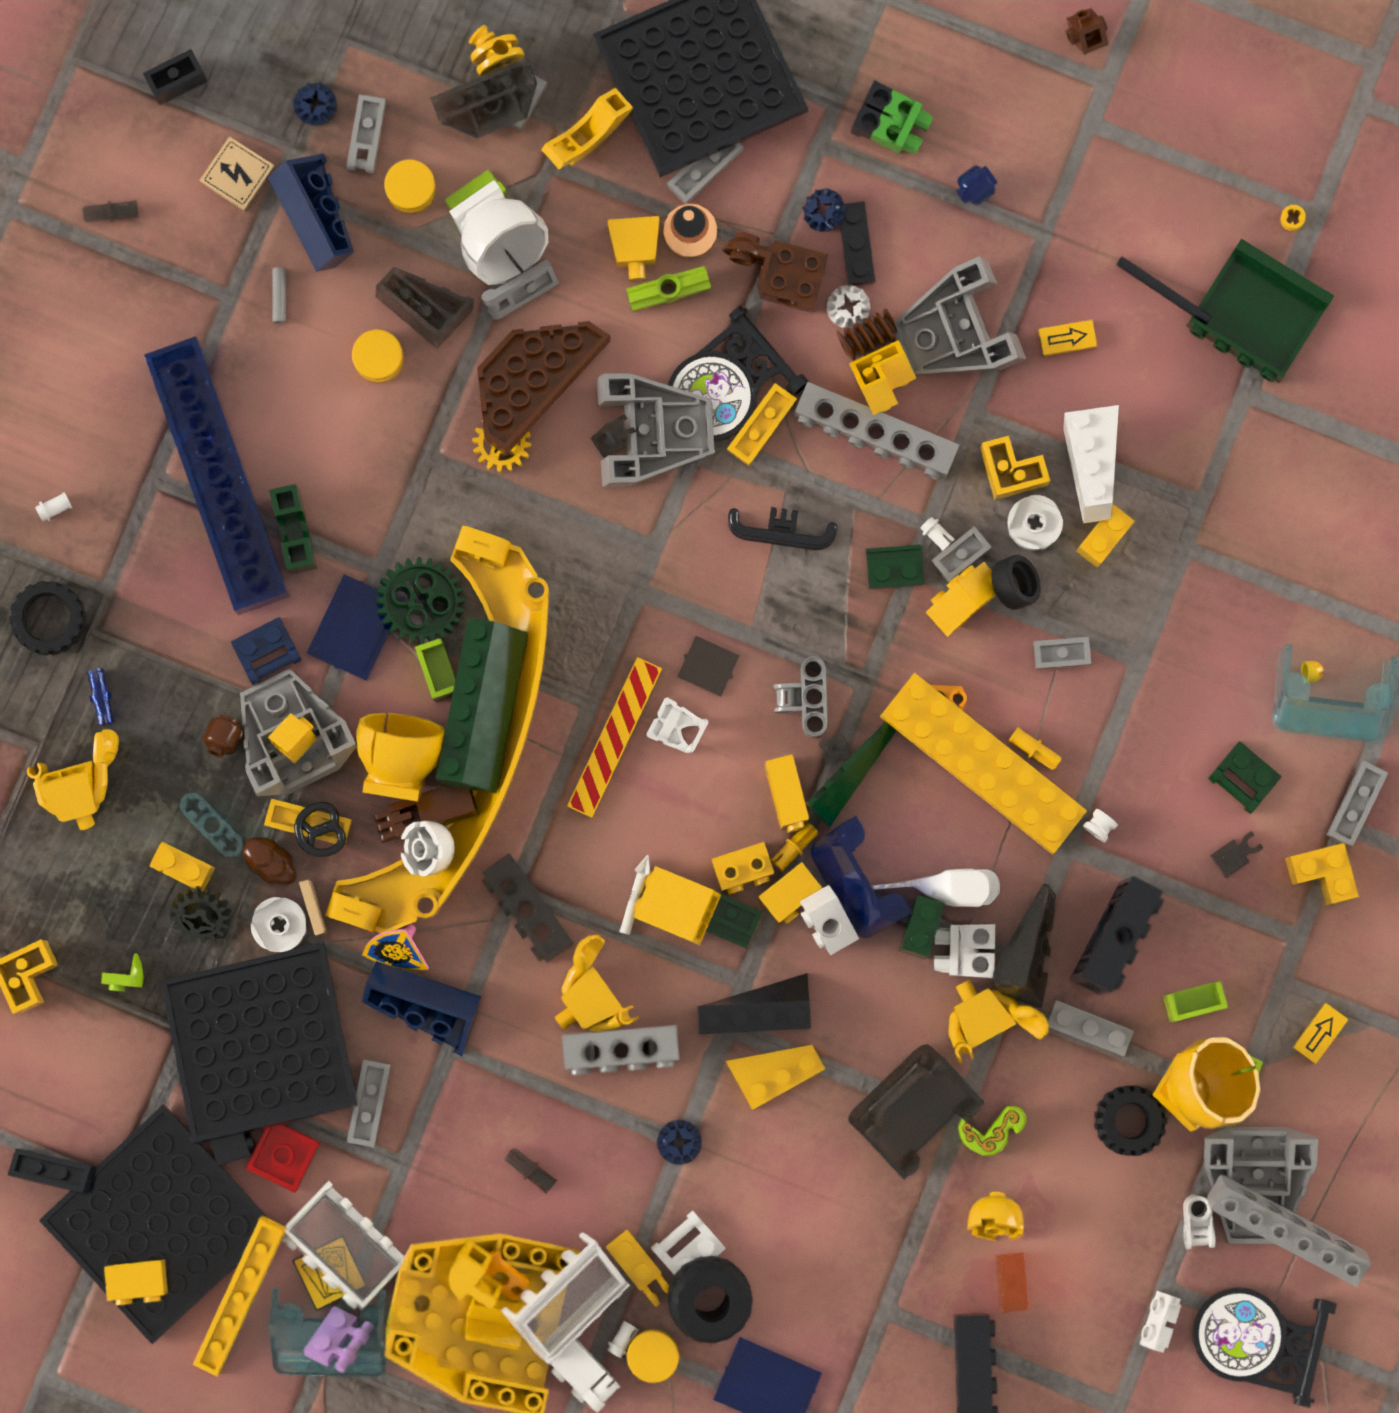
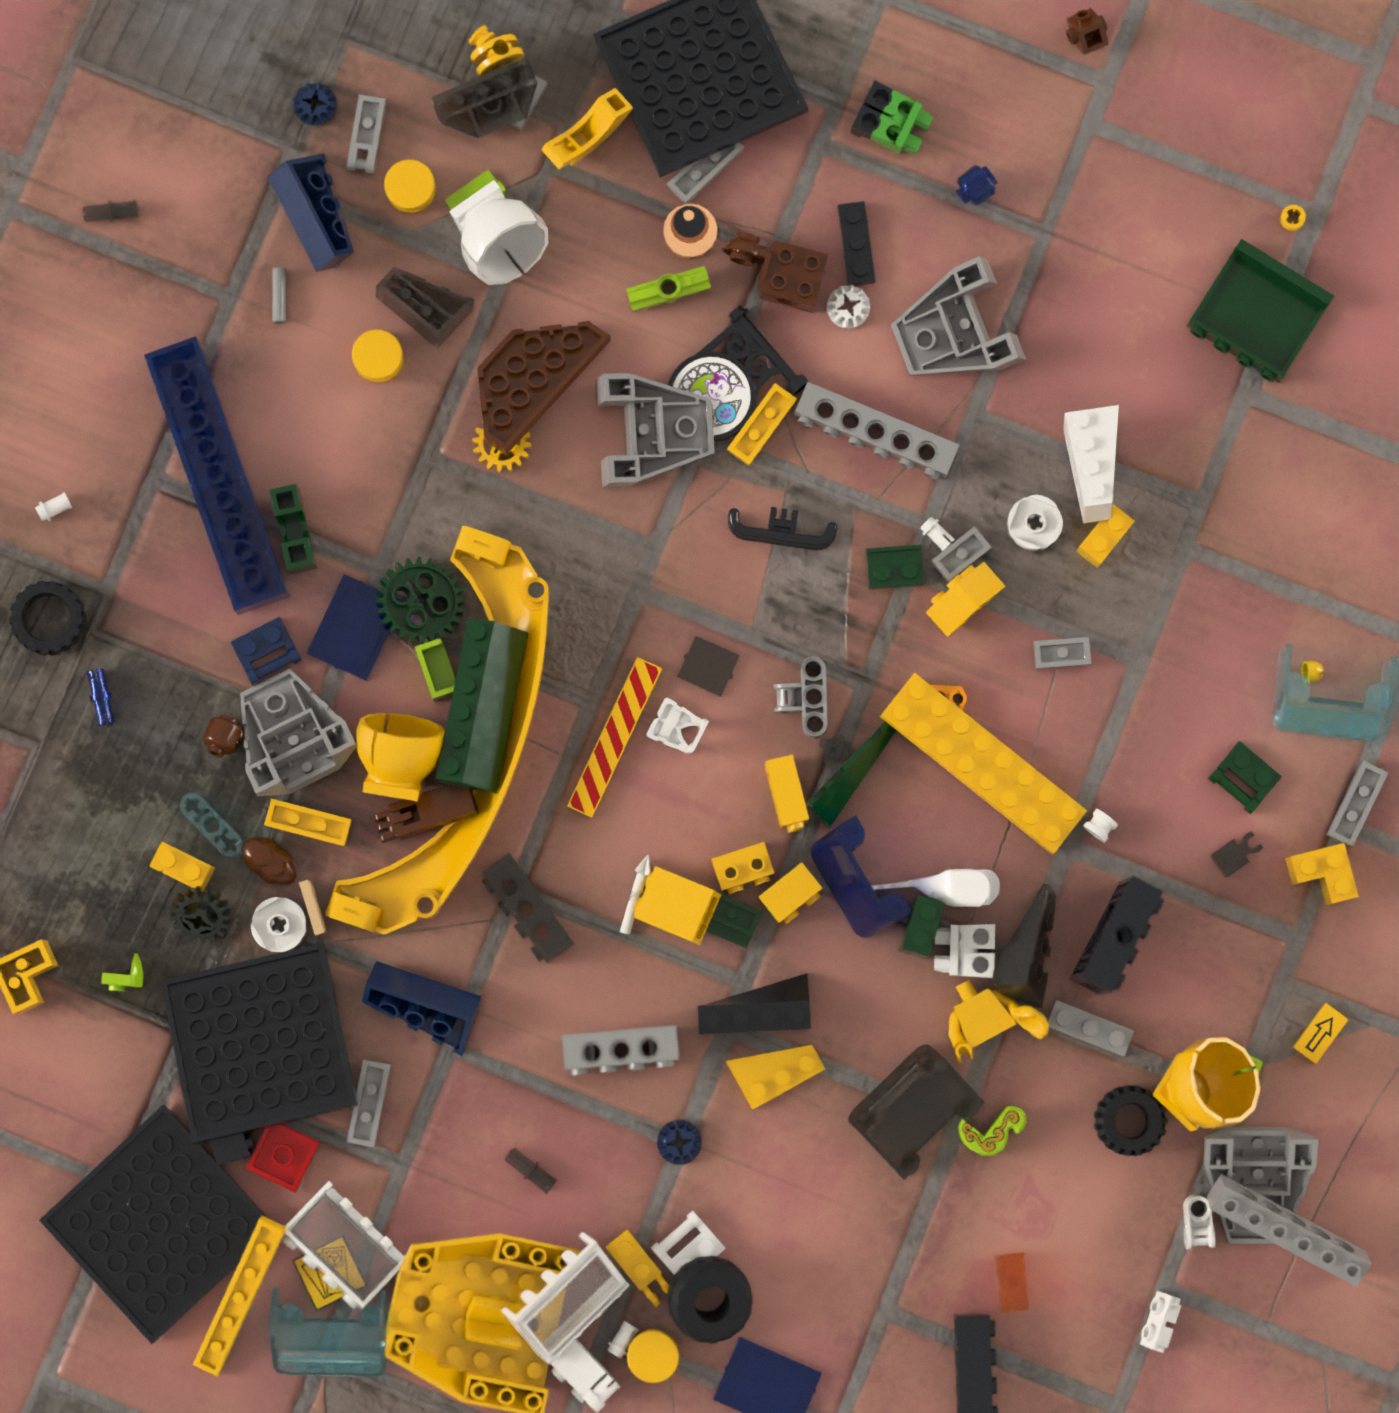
black plate [8,1148,95,1195] -> none
yellow torso [27,729,119,830] -> none
yellow brick [104,1259,168,1305] -> none
black brick [143,49,208,106] -> none
tan tile [199,136,275,212] -> none
yellow brick [268,713,317,764] -> none
black piece [294,801,346,857] -> none
lavender plate [303,1306,374,1372] -> none
shield [362,924,429,971] -> none
white cylinder [401,821,455,877] -> none
yellow brick [449,1240,503,1309] -> none
light grey plate [482,259,559,320] -> none
light orange piece [485,1251,530,1301] -> none
yellow torso [554,935,639,1033] -> none
clear smoke plate [590,414,636,458] -> none
yellow torso [607,216,660,282] -> none
yellow axle [770,823,818,872] -> none
white brick [800,885,859,956] -> none
dark blue gear [802,188,845,232] -> none
reddish brown piece [836,309,897,361] -> none
yellow brick [849,340,916,415] -> none
yellow cylinder [967,1192,1024,1241] -> none
yellow brick [980,436,1050,501] -> none
black tyre [991,554,1041,610] -> none
yellow axle [1008,727,1061,770] -> none
yellow tile [1038,320,1097,357] -> none
black bar [1116,256,1212,325] -> none
lime panel [1162,981,1228,1022] -> none
piece [1193,1288,1337,1408] -> none

